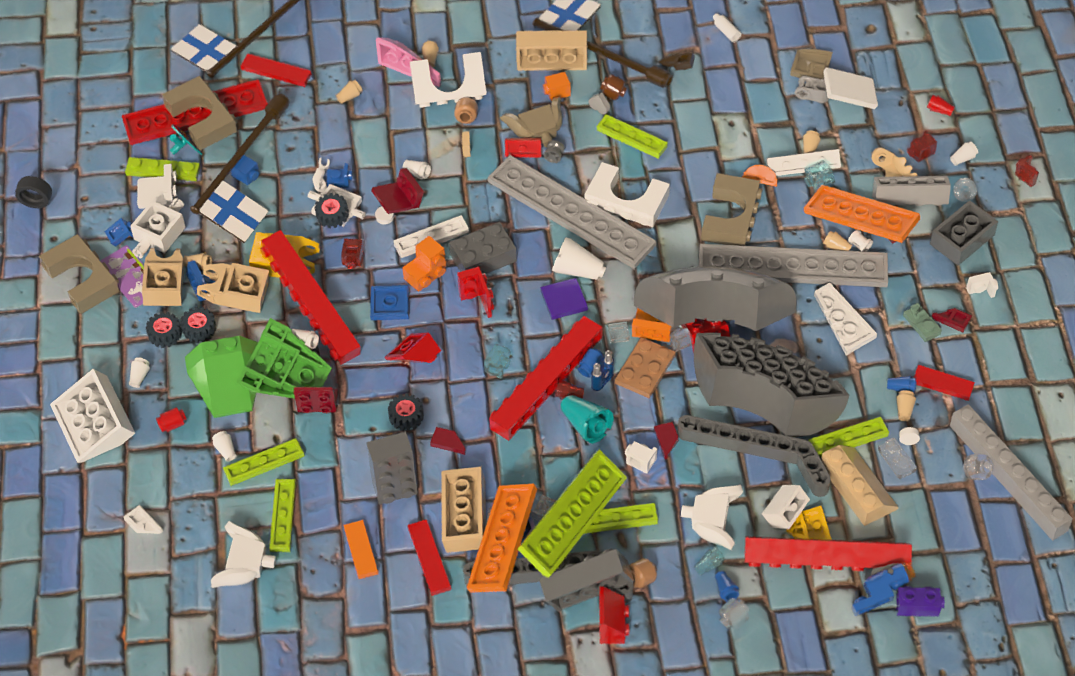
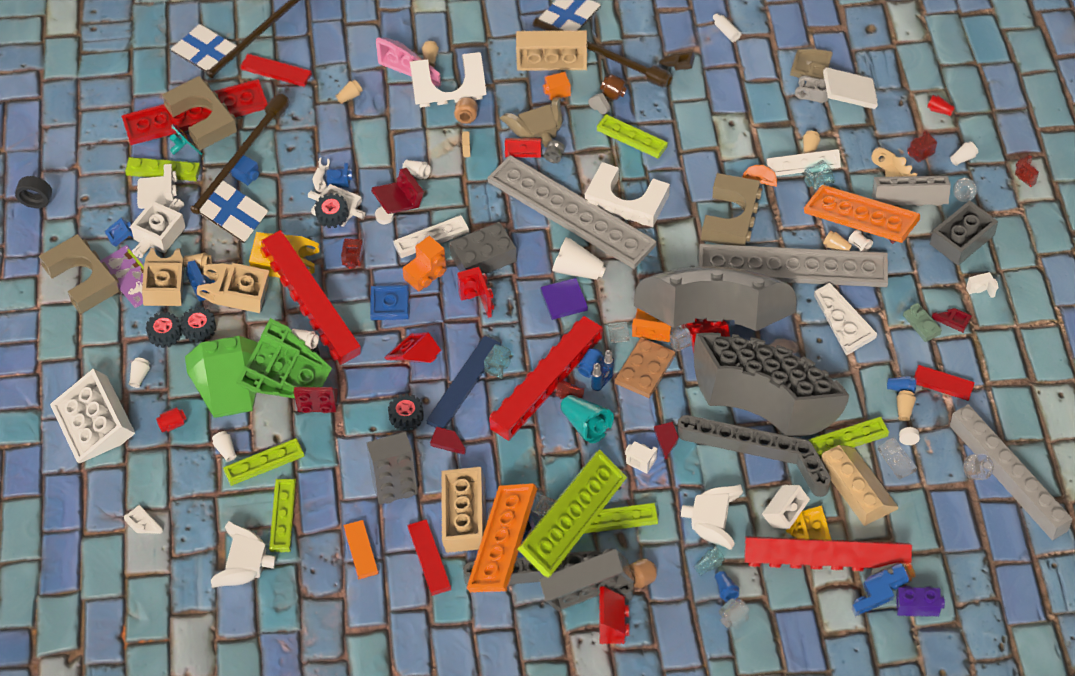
none -> dark blue tile [426,335,501,429]

